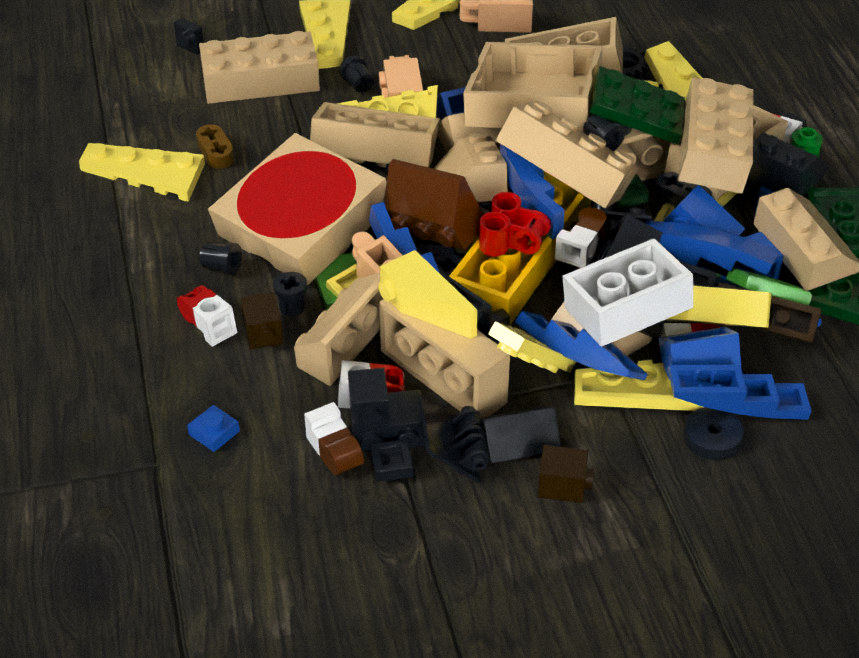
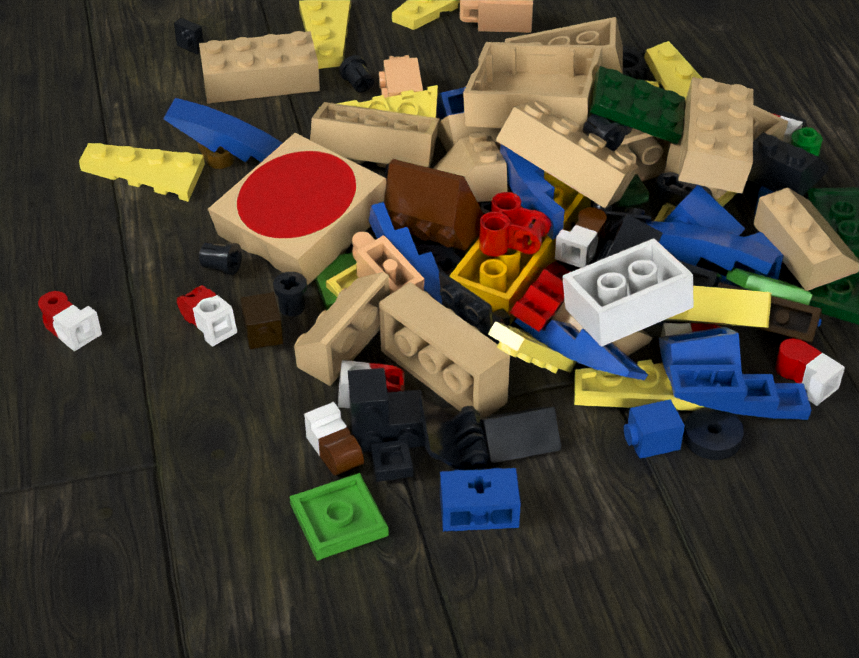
blue plate [187,405,240,452] -> none
light yellow slope [378,250,477,339] -> none
dark brown brick [538,445,594,503] -> none
none -> white leg [38,291,102,352]
none -> blue slope [163,98,283,162]
none -> bright green tile [290,473,389,561]
none -> blue brick [440,468,521,532]
none -> red slope [510,261,571,332]
none -> blue brick [624,399,685,459]
none -> leg [775,338,845,406]

